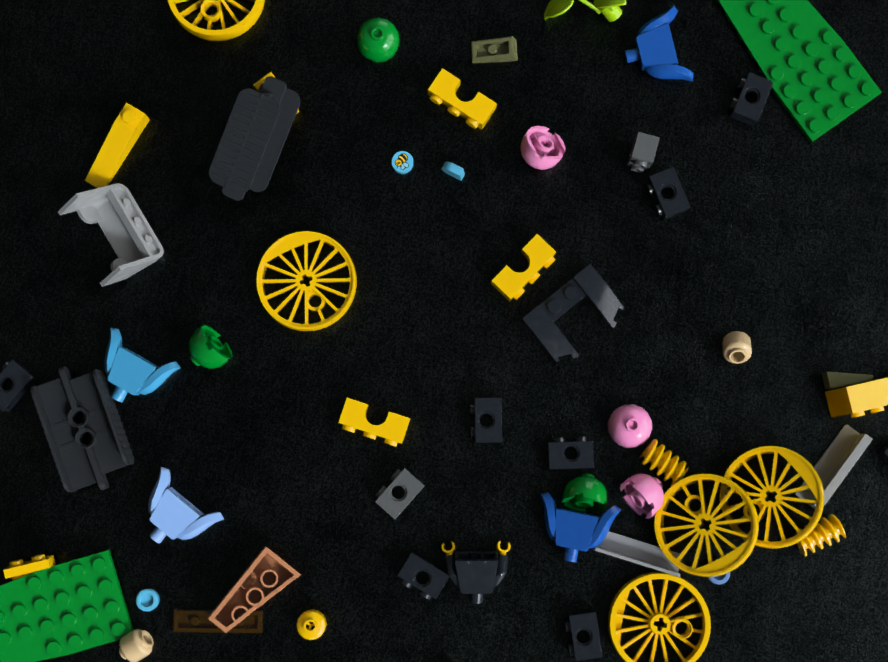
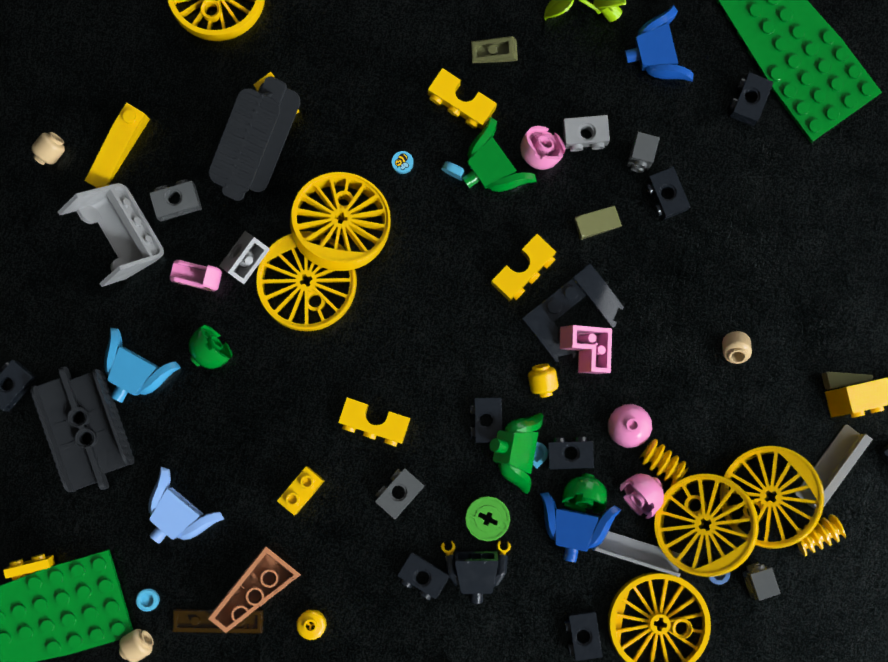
green cylinder [357,17,400,63] -> none
none -> tan head [32,132,65,165]
none -> dark grey brick [150,179,202,222]
none -> bright pink animal [170,260,222,291]
none -> light grey brick [219,231,270,284]
none -> yellow brick [277,466,325,515]
none -> yellow piece [290,172,391,271]
none -> green torso [462,117,537,192]
none -> bright green piece [465,496,510,541]
none -> green torso [490,413,543,494]
none -> yellow head [528,364,559,398]
none -> medium azure tile [533,442,548,469]
none -> bright pink brick [560,325,612,374]
none -> light grey brick [562,115,610,151]
none -> olive slope [574,206,622,240]
none -> dark grey brick [742,563,781,601]

